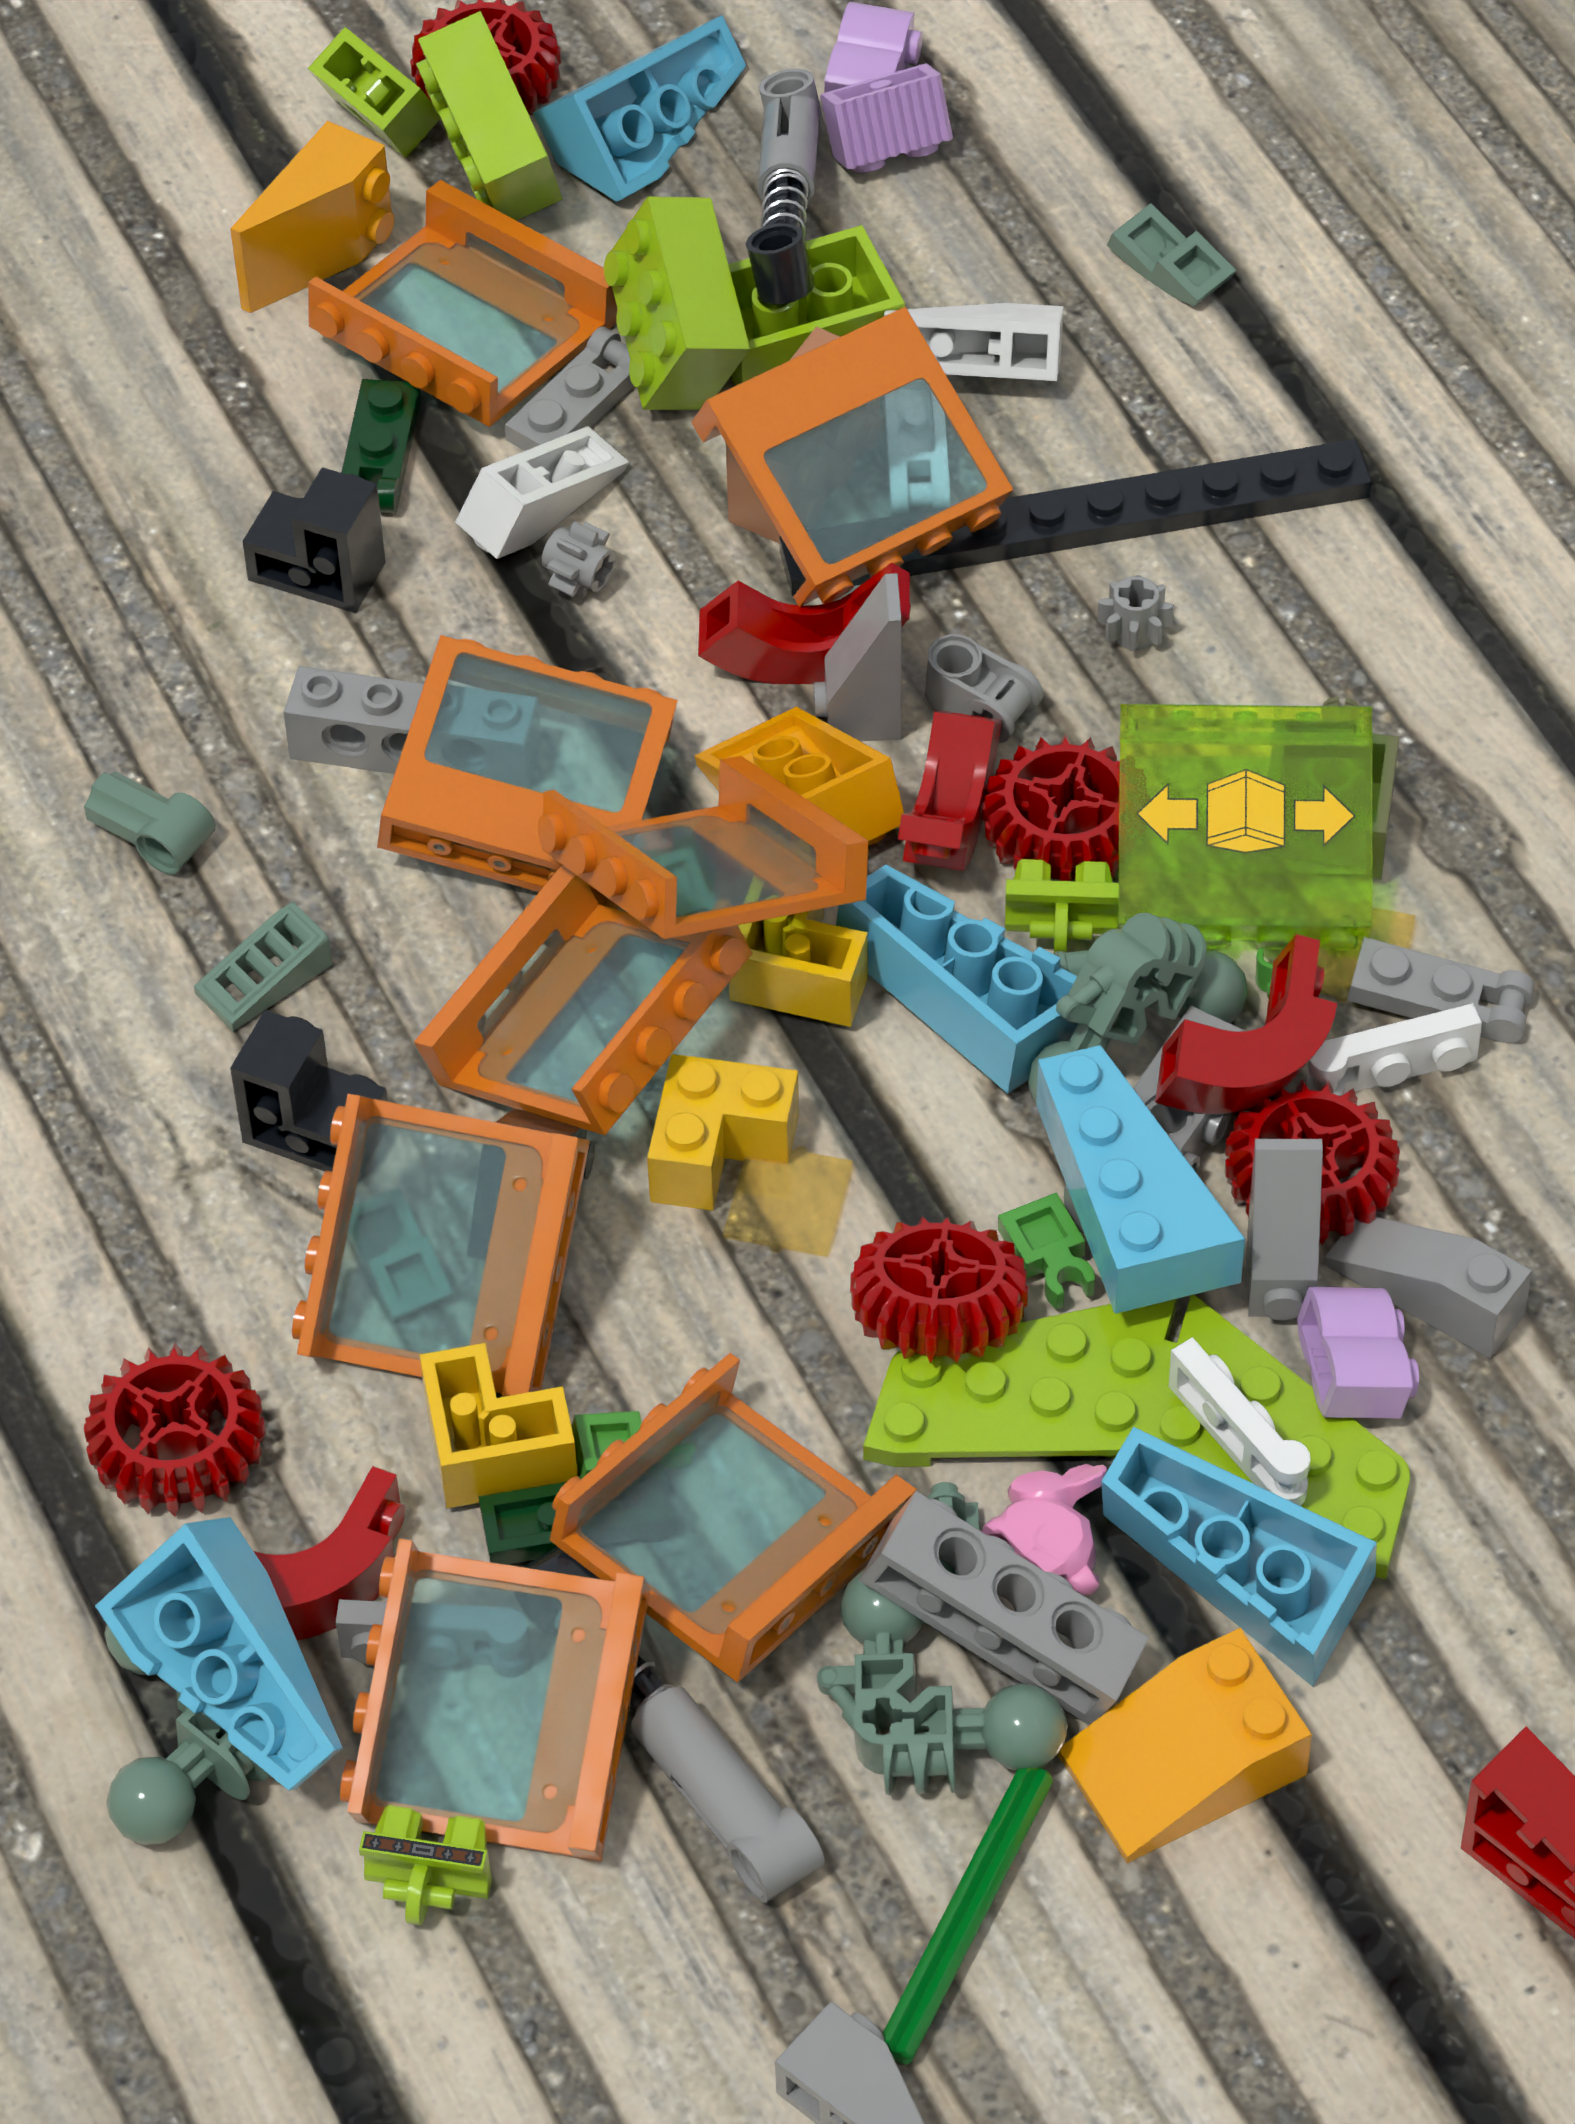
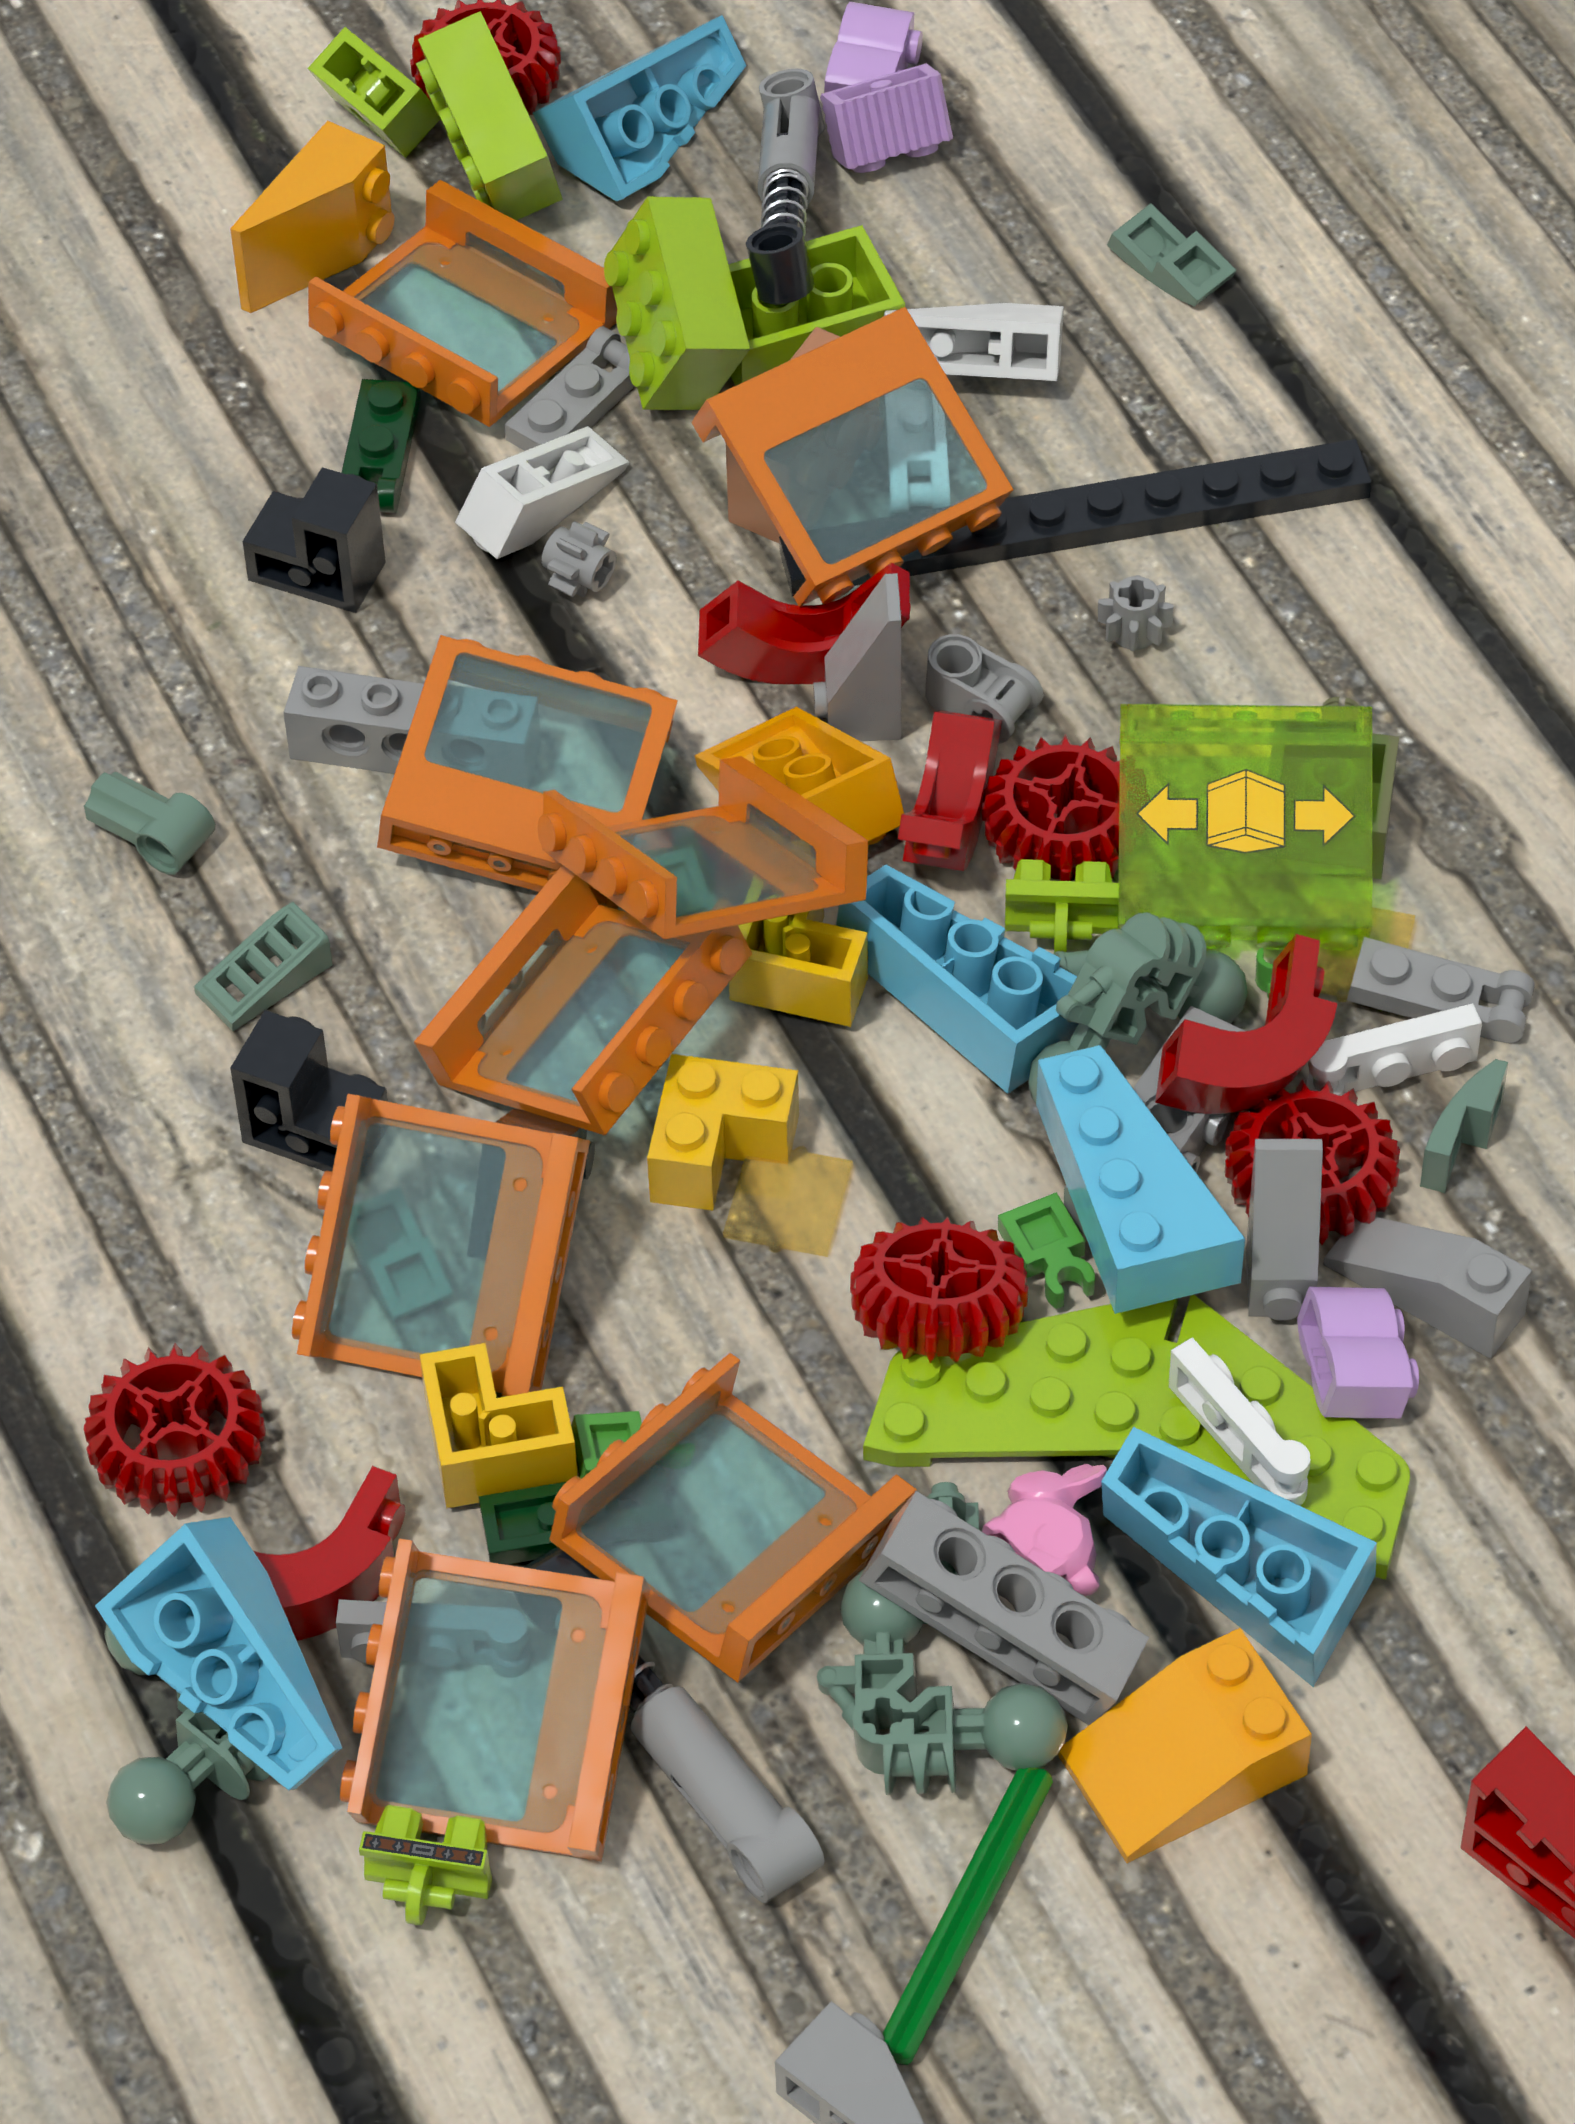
none -> sand green slope [1420,1059,1508,1193]

